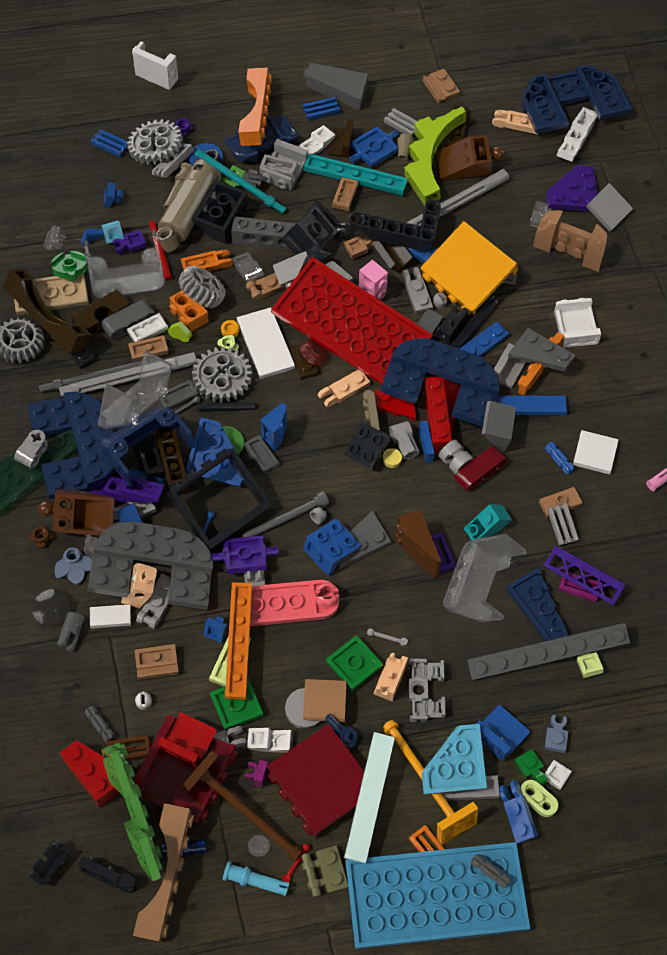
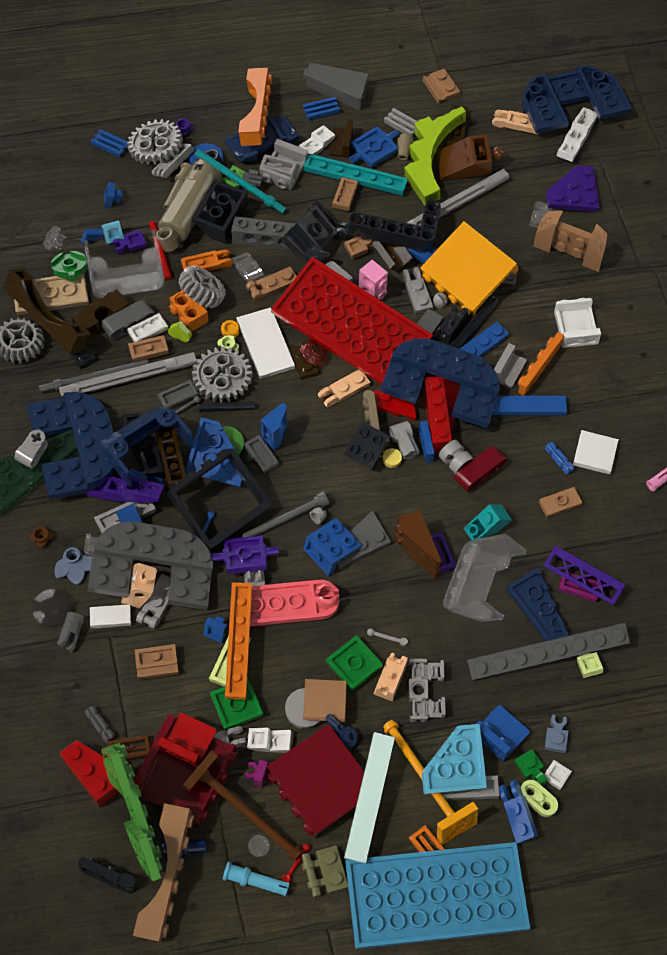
black hinge [28,840,71,886] -> none
reddish brown slope [38,488,115,536] -> none
clear windscreen [98,351,172,430] -> none
white panel [132,41,178,90] -> none
white hinge [135,692,152,710] -> none
light grey slope [272,251,310,289] -> none
dark grey axle [471,854,511,888] -> none
dark grey slope [482,401,516,452] -> none
dark grey wing [508,328,575,372] -> none
light grey tile [547,503,579,546] -> none
light grey tile [586,183,633,232] -> none

